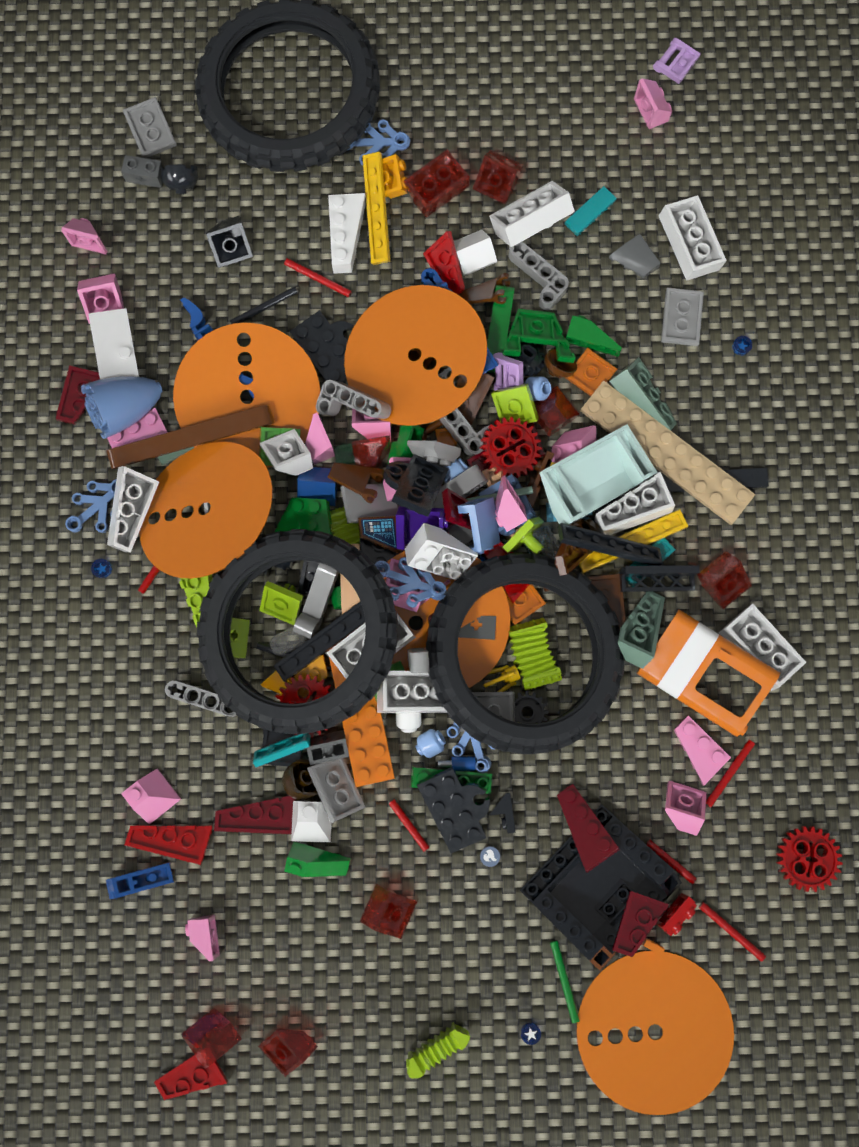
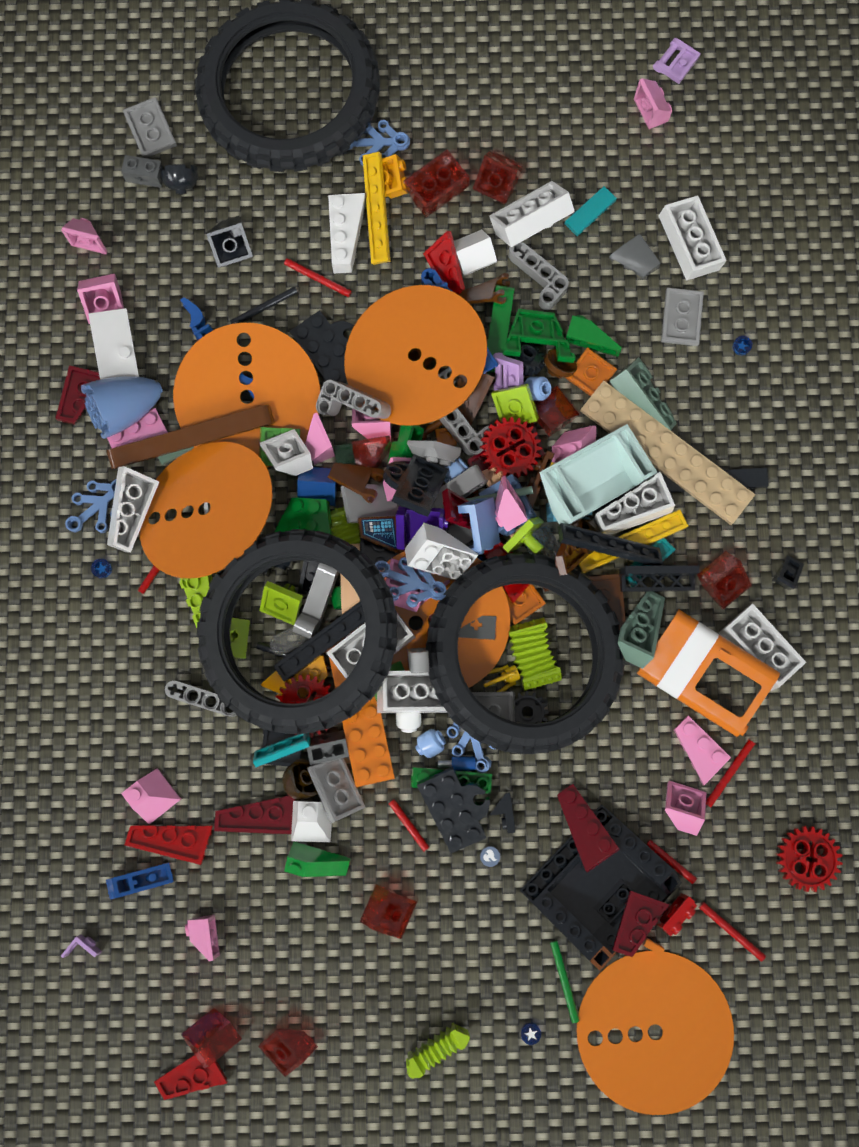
none -> lavender bracket [61,934,102,958]
none -> black slope [772,555,804,590]

